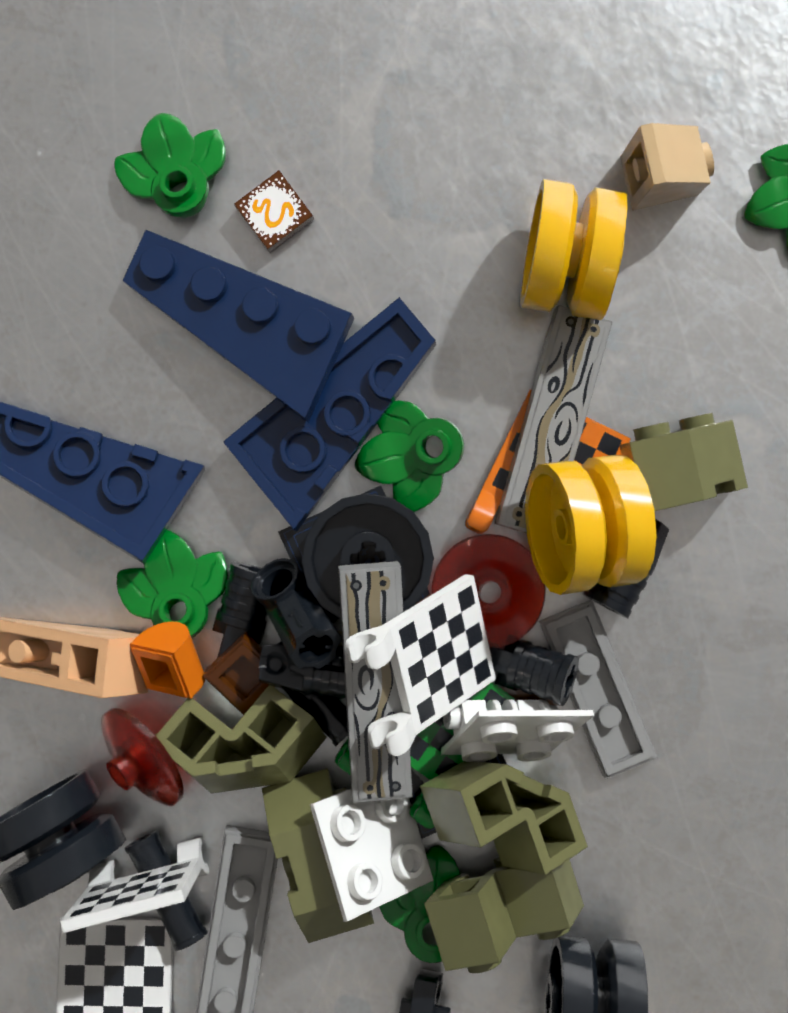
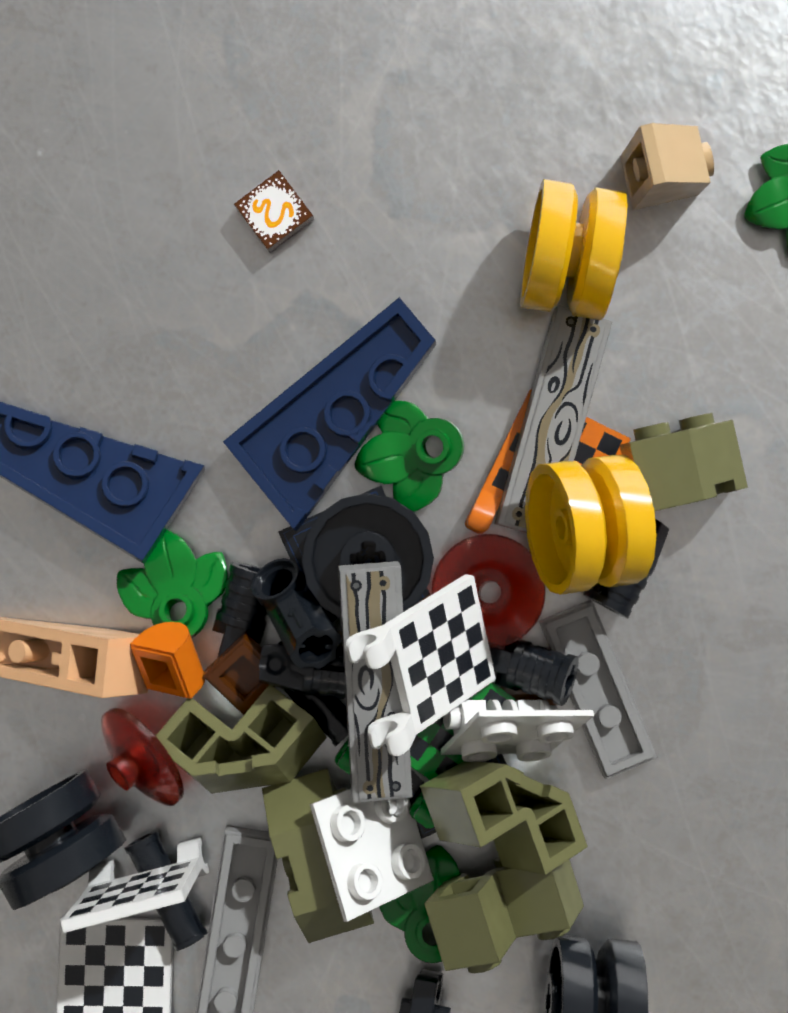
green plate [114,113,226,218] -> none
dark blue wing [122,230,354,422] -> none

